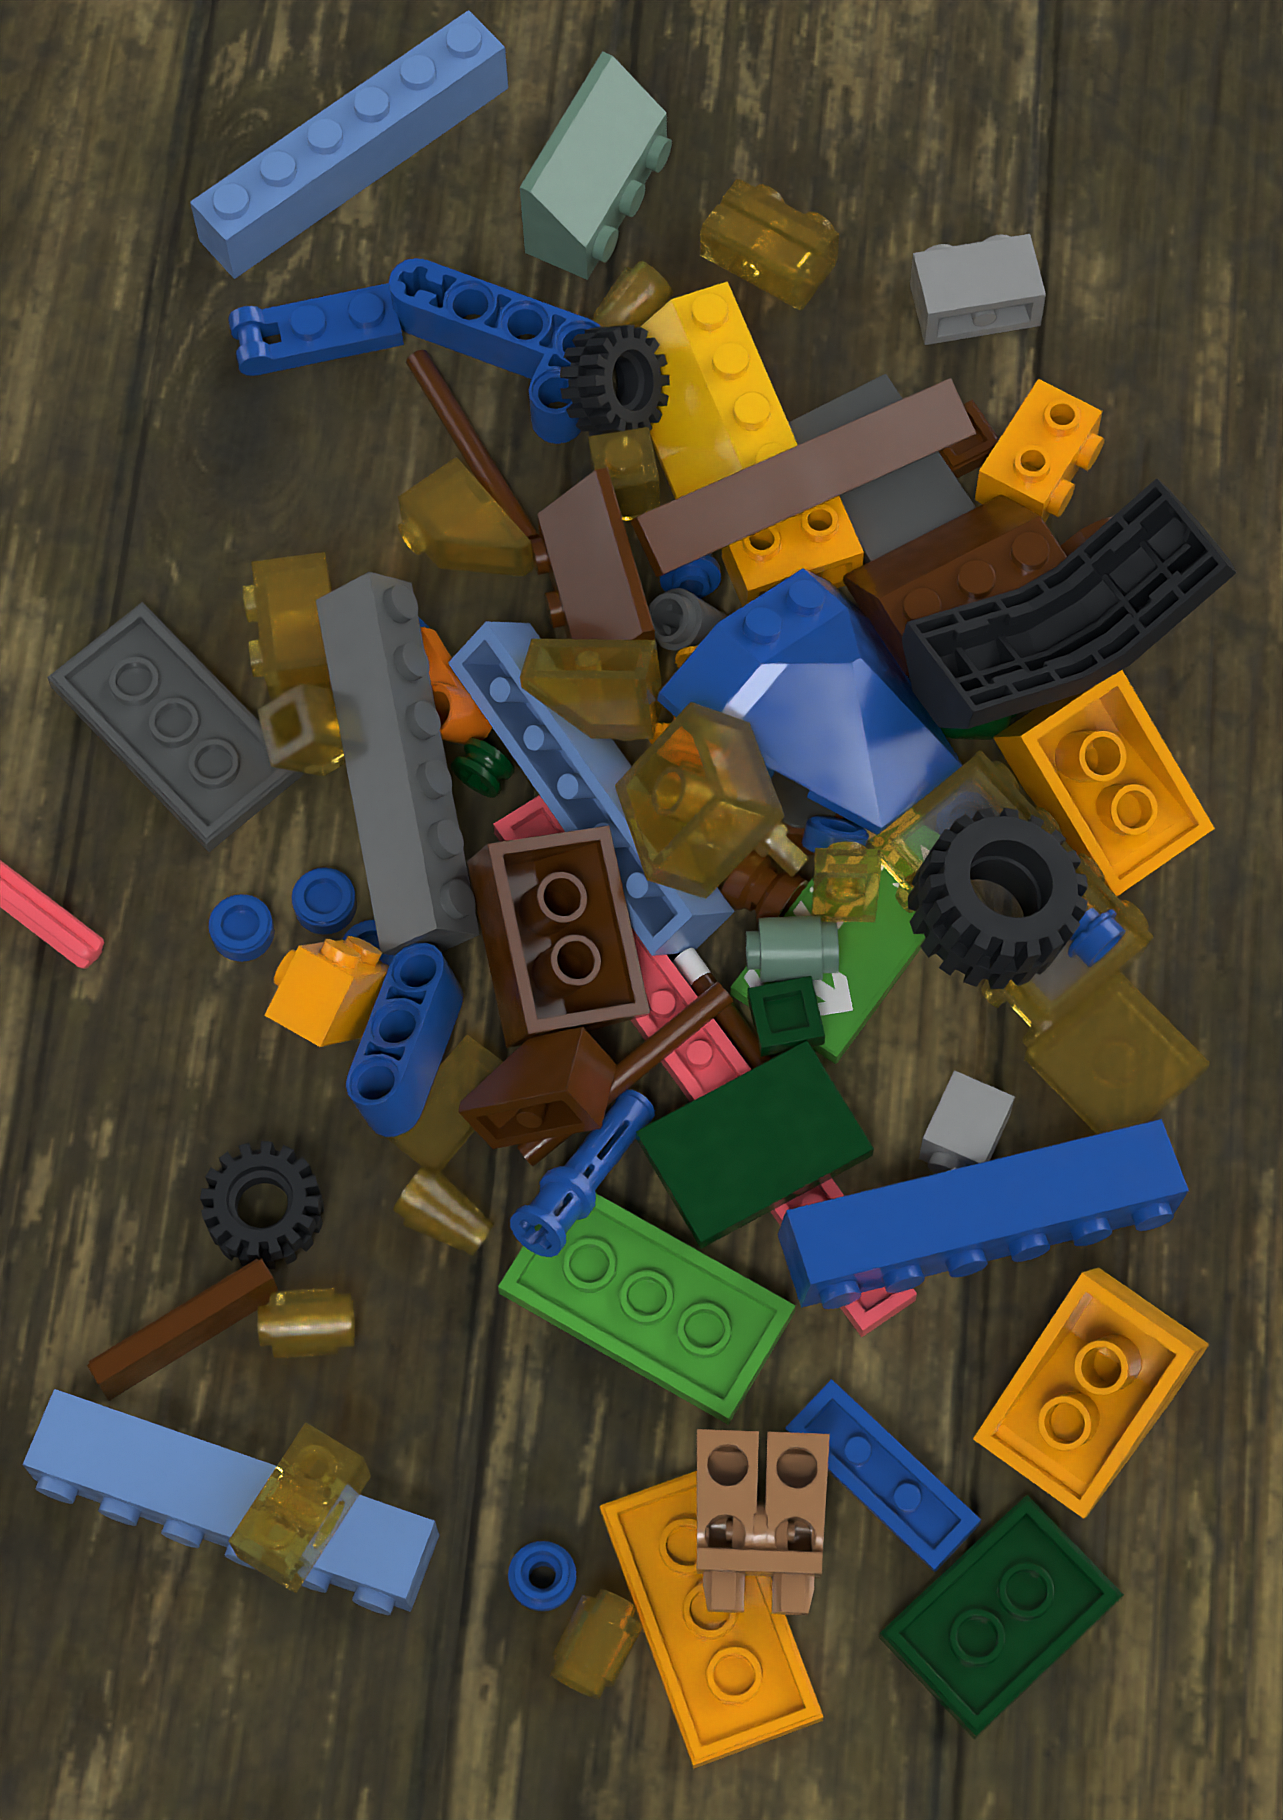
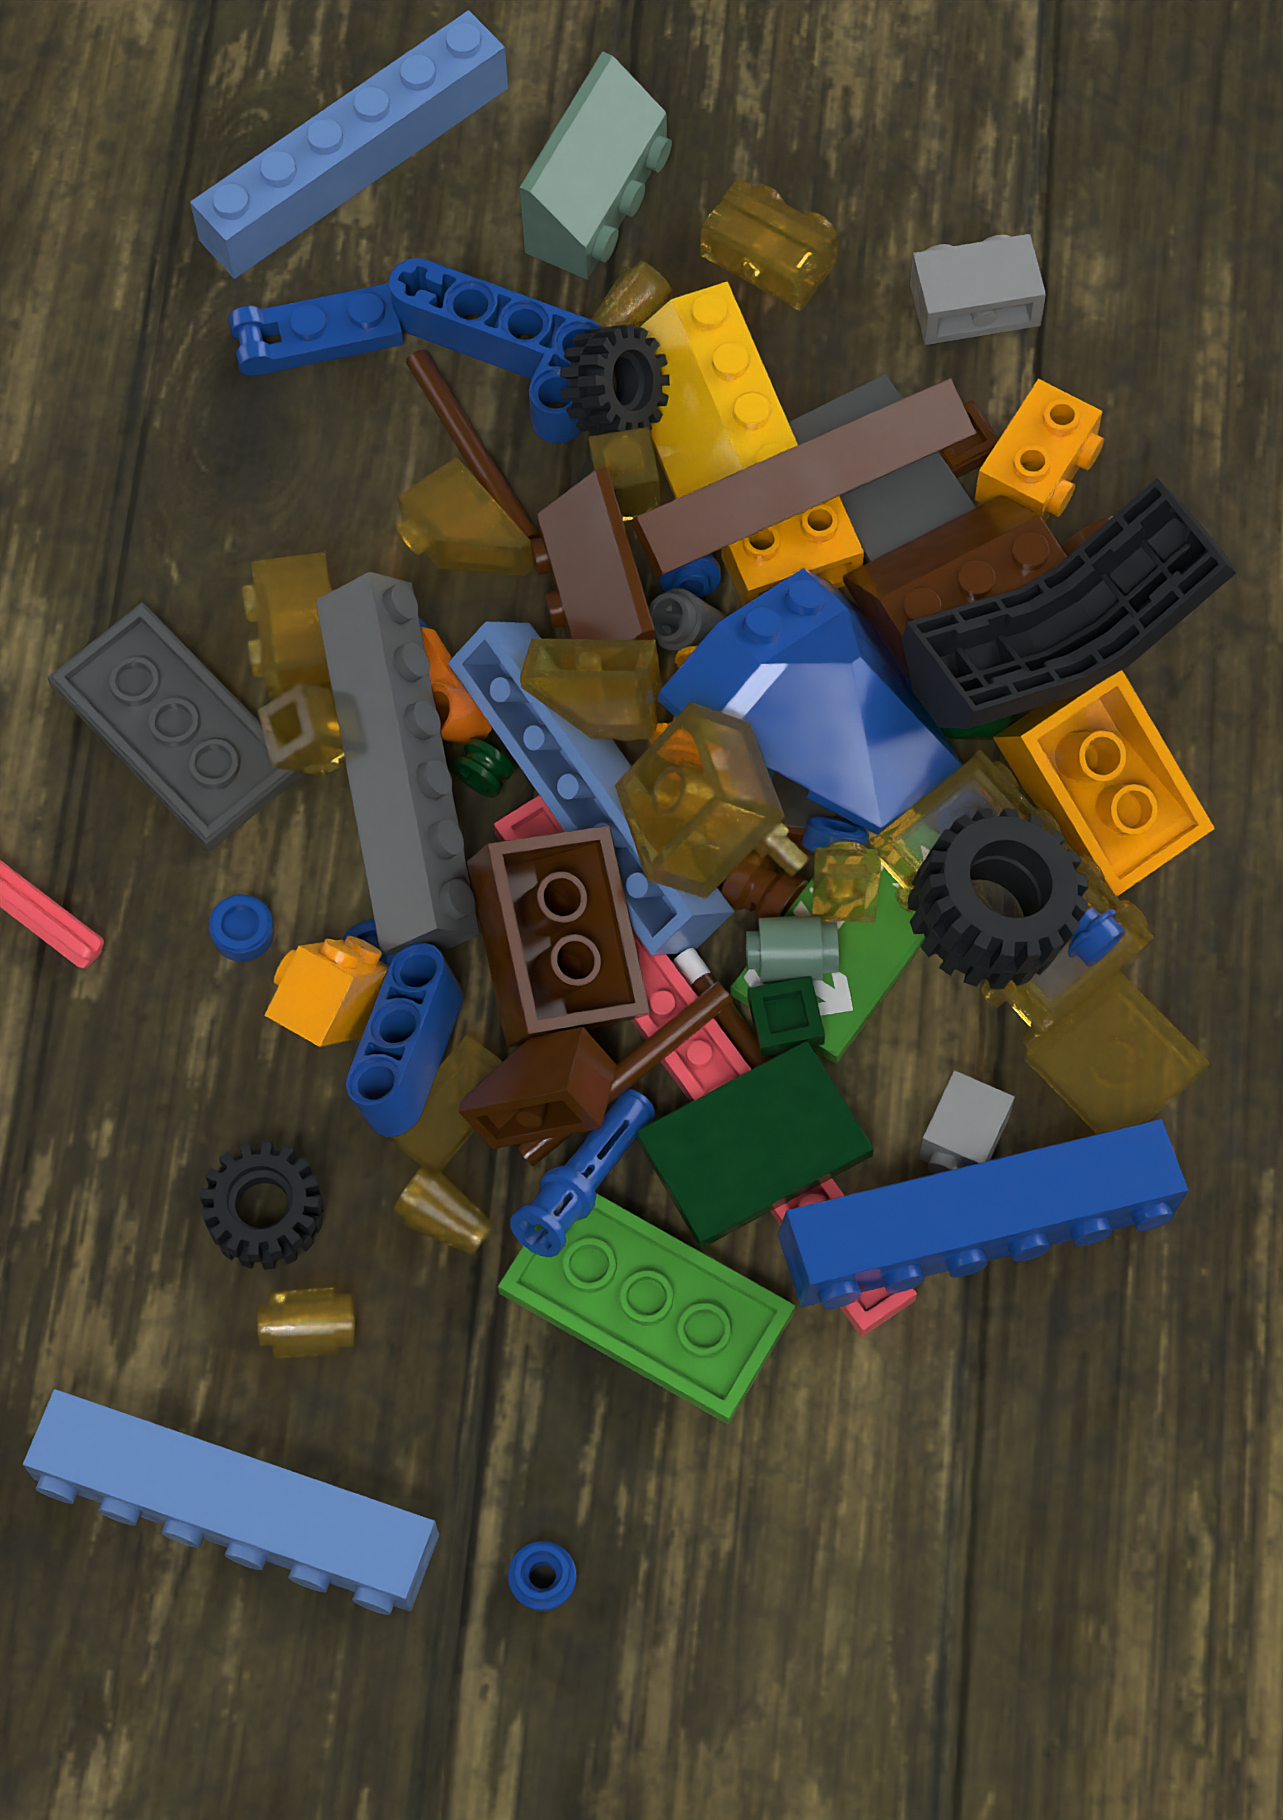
reddish brown tile [87,1259,281,1401] -> none
clear yellow brick [228,1422,371,1593] -> none
blue tile [292,868,357,935] -> none
clear yellow brick [550,1589,643,1700] -> none
light orange tile [599,1471,824,1769] -> none
medium nougat hips [696,1429,830,1615] -> none
blue plate [785,1379,981,1572] -> none
dark green tile [879,1495,1124,1740] -> none
light orange slope [973,1267,1209,1519] -> none

